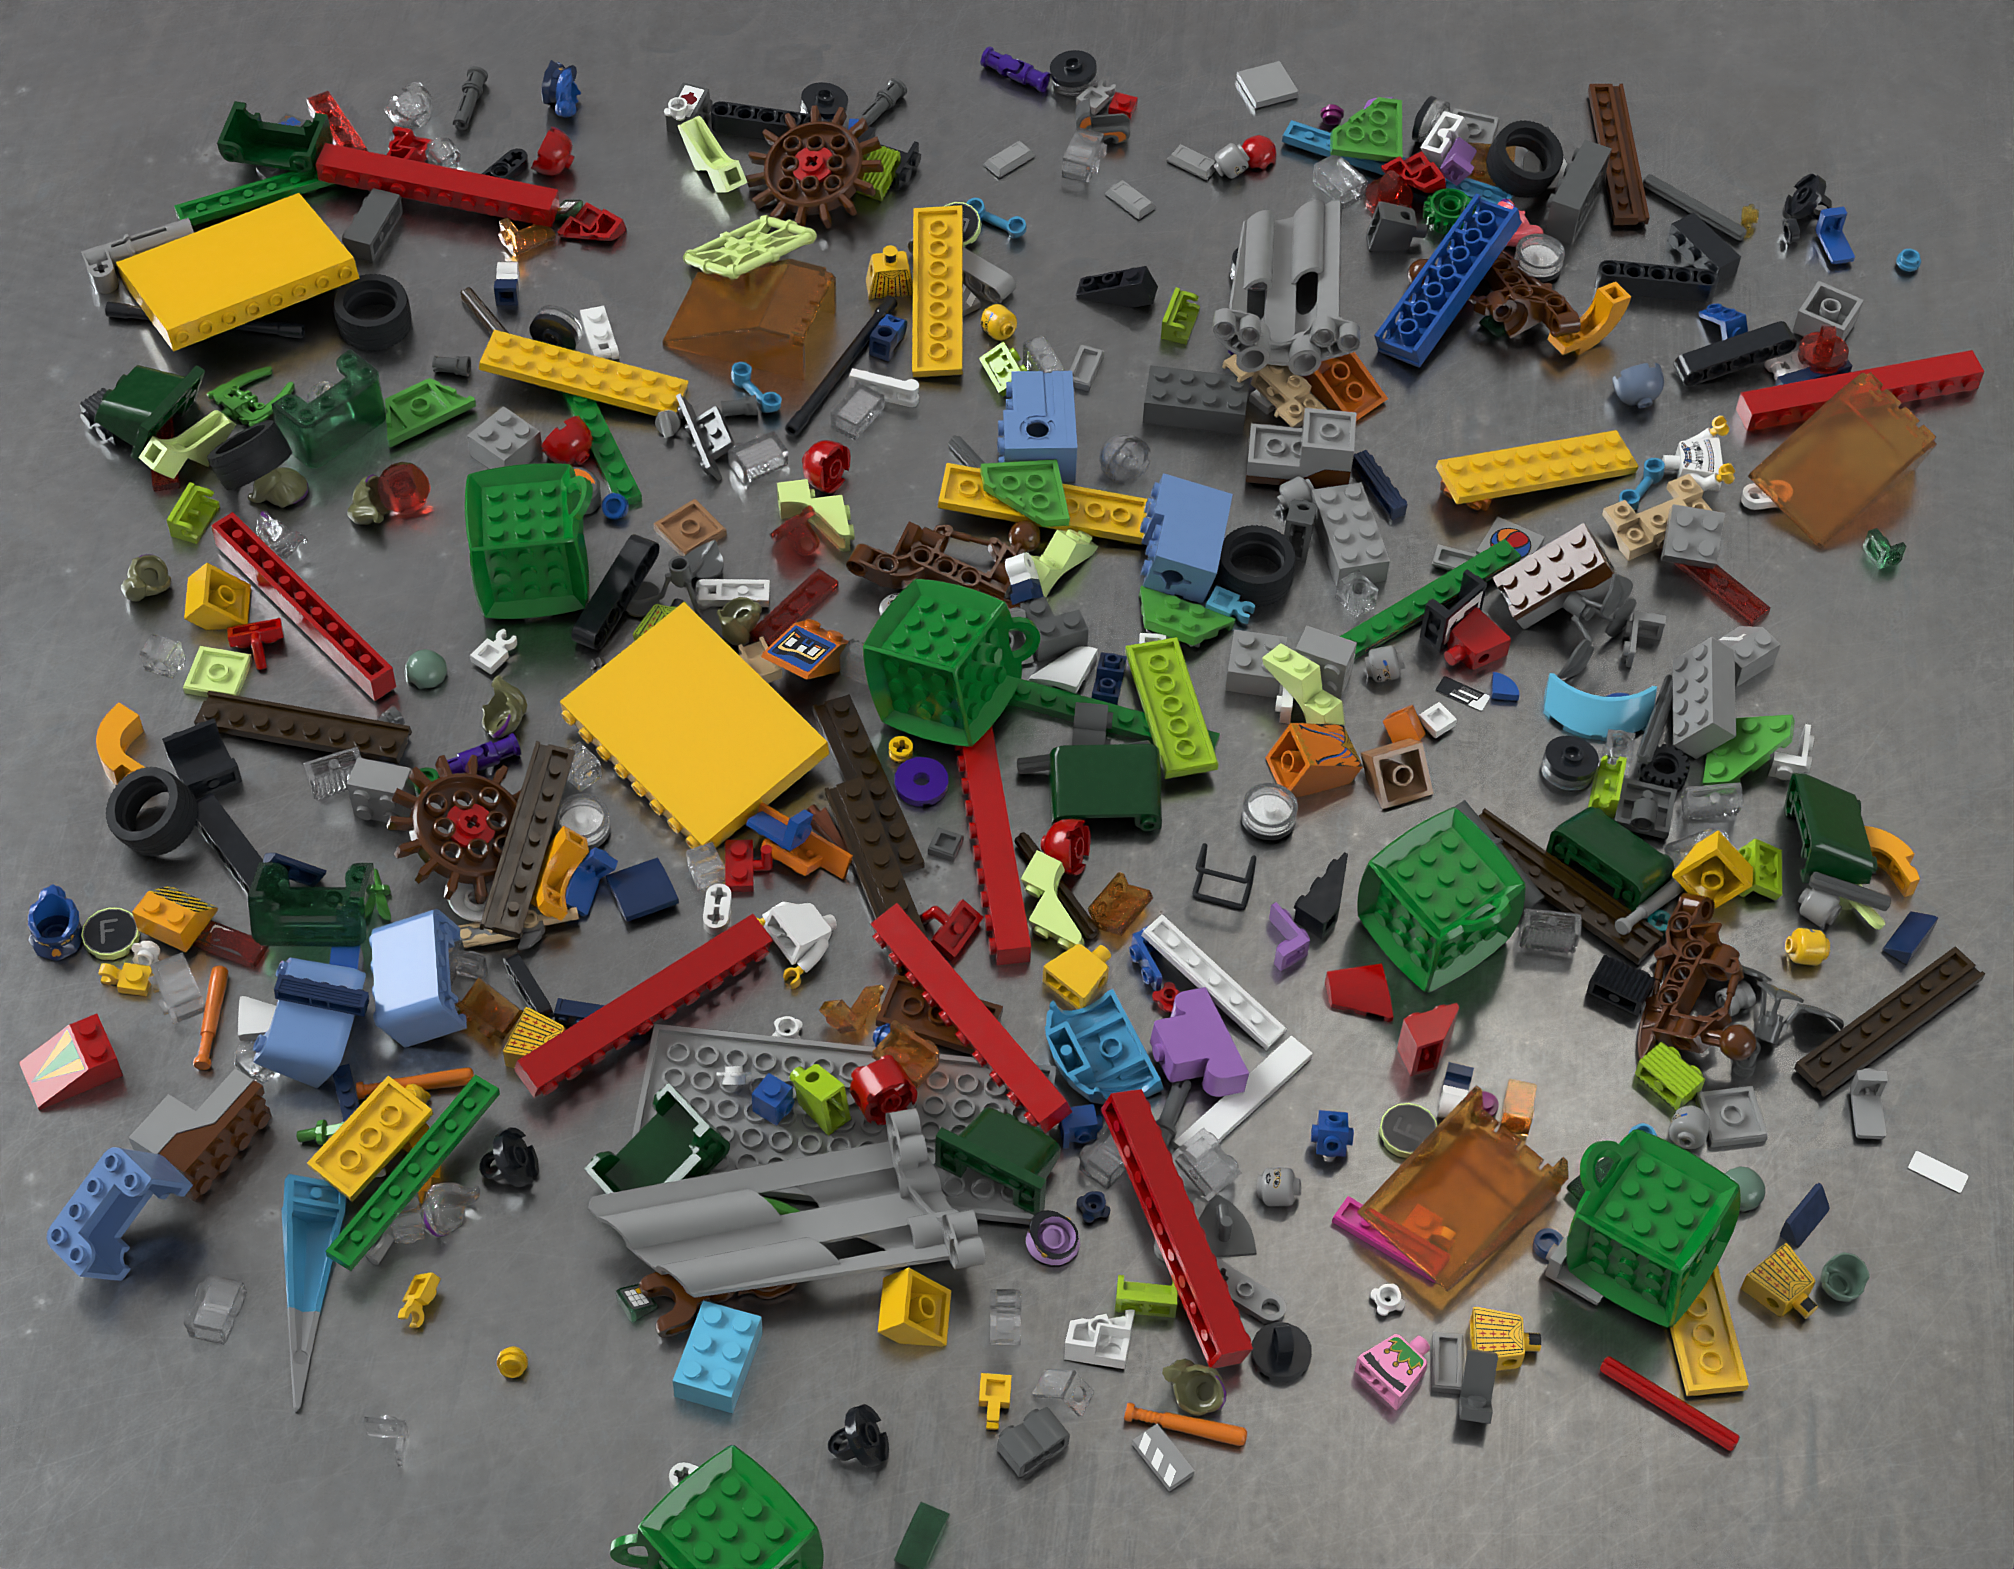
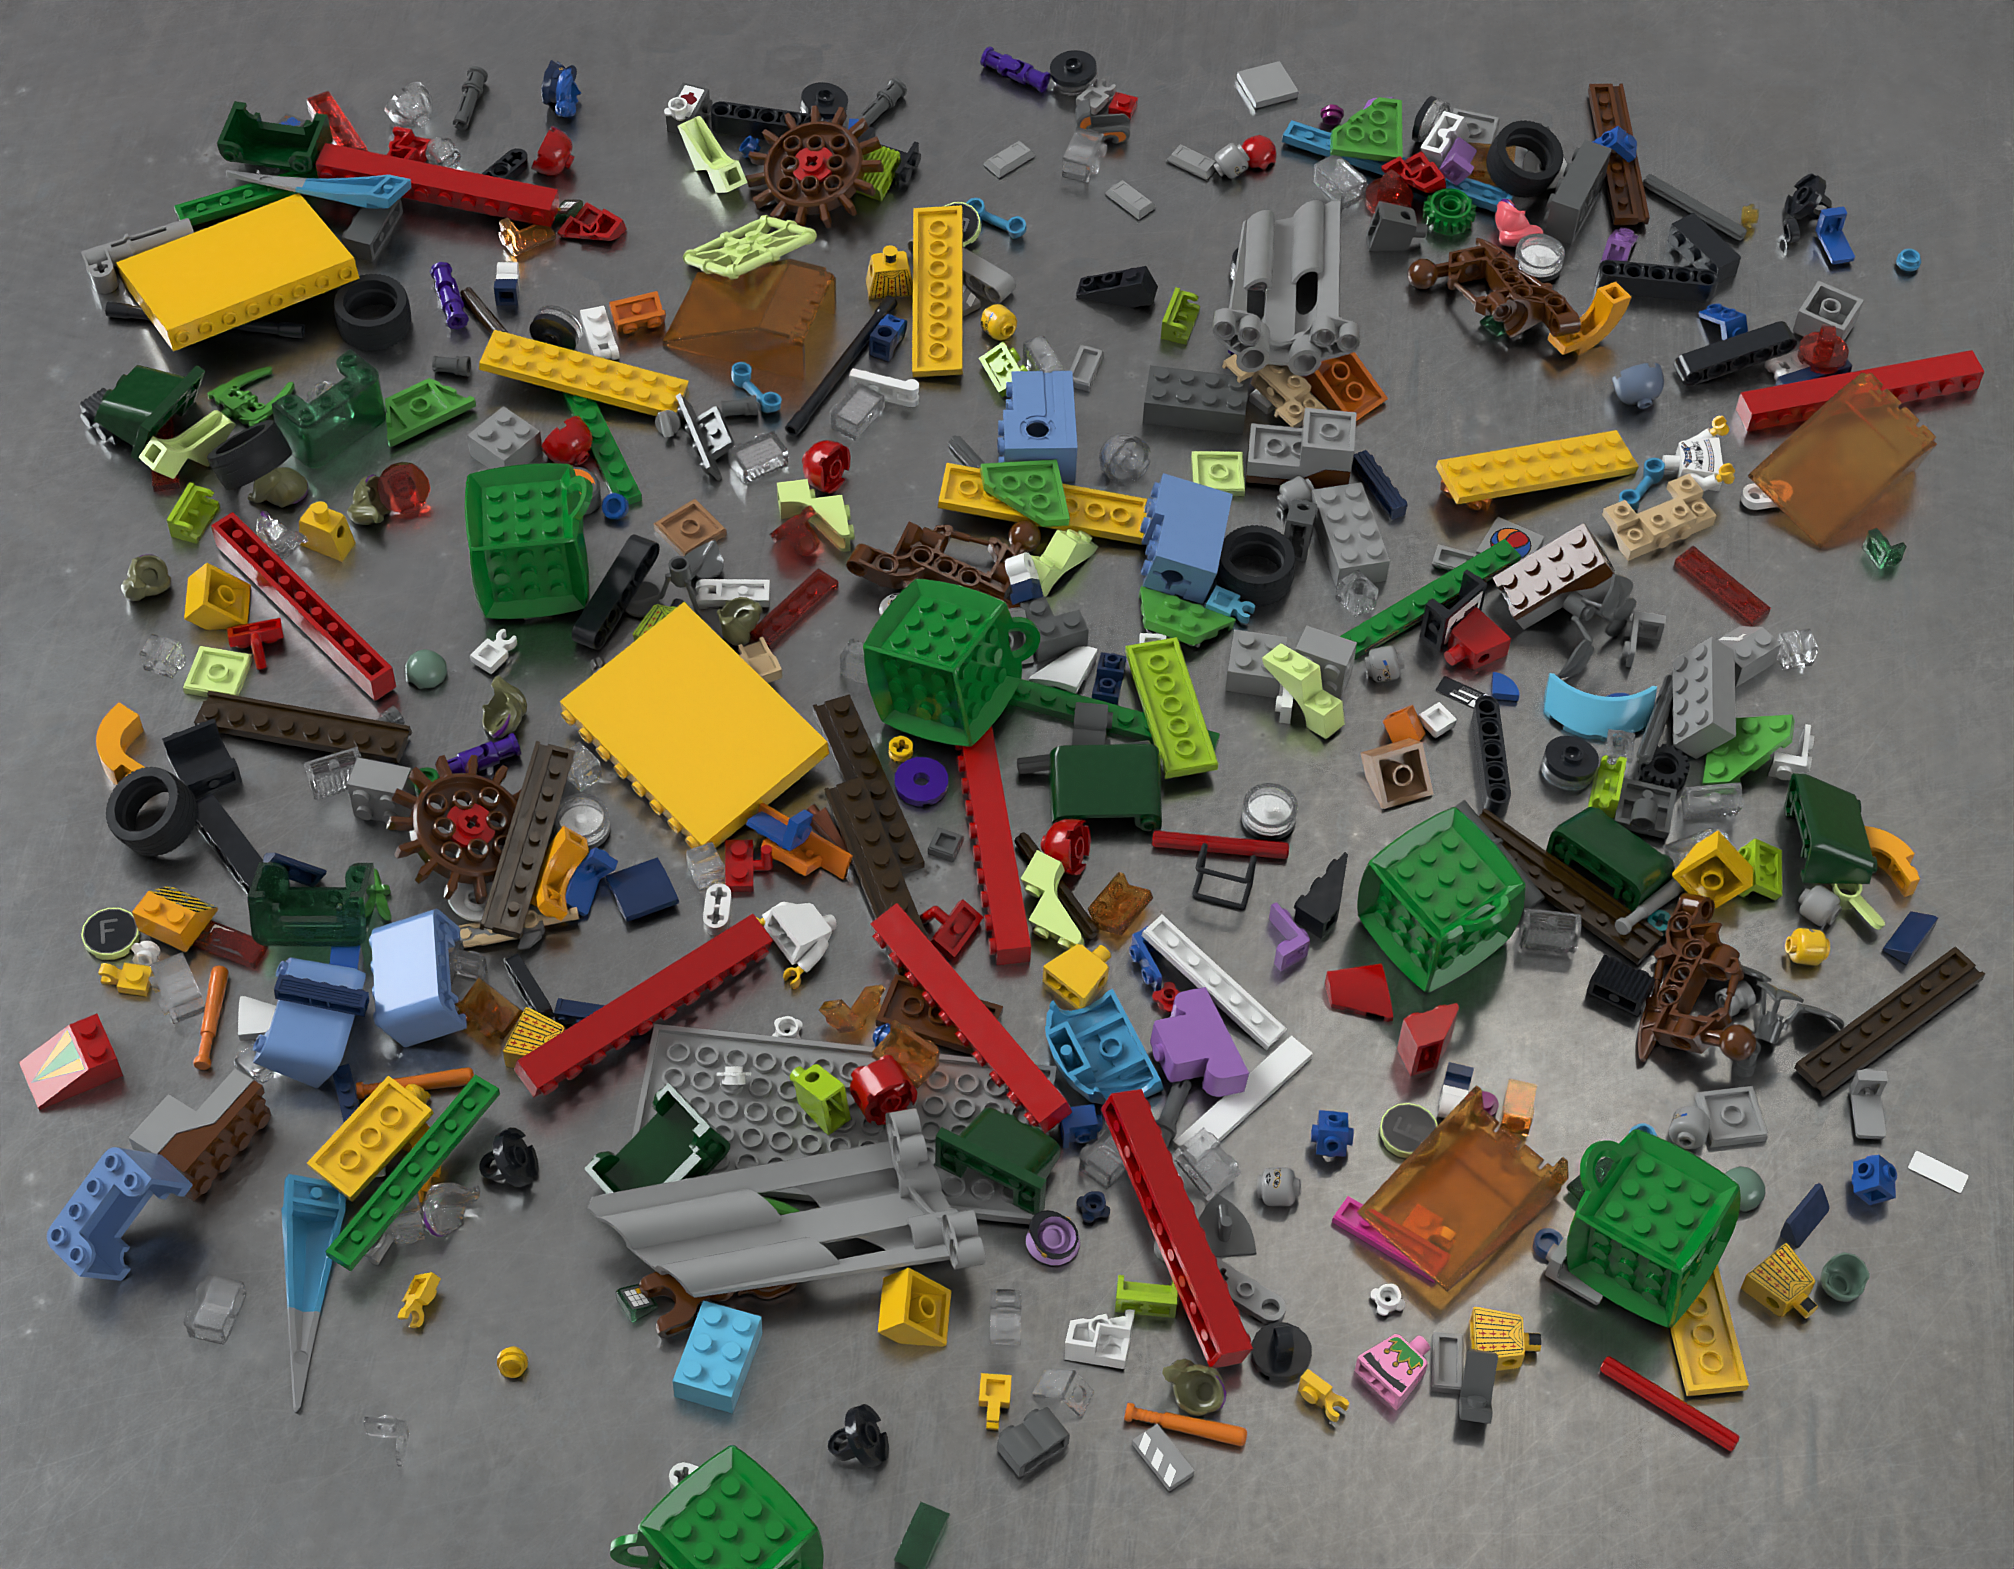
piece [28,884,83,961] -> none
bright green piece [296,1119,344,1145] -> none
blue brick [751,1073,795,1126] -> none
slope [761,619,851,680] -> none
orange slope [1265,723,1363,799] -> none
blue tile [1374,193,1522,367] -> none
lime brick [1635,1042,1705,1110] -> none
light grey brick [1661,504,1725,569] -> none
dark grey axle [1809,872,1891,911] -> none
none -> dark azure plate [226,170,411,209]
none -> yellow torso [299,501,356,562]
none -> dark purple piece [430,262,469,330]
none -> orange bracket [609,291,666,334]
none -> blue plate [739,136,761,159]
none -> red axle [1152,831,1289,859]
none -> yellowish green tile [1191,451,1245,496]
none -> yellow plate [1298,1369,1349,1422]
none -> black beam [1471,695,1511,818]
none -> blue bracket [1593,126,1637,163]
none -> medium lavender bracket [1601,228,1639,262]
none -> clear brick [1776,629,1818,670]
none -> blue brick [1852,1154,1897,1205]

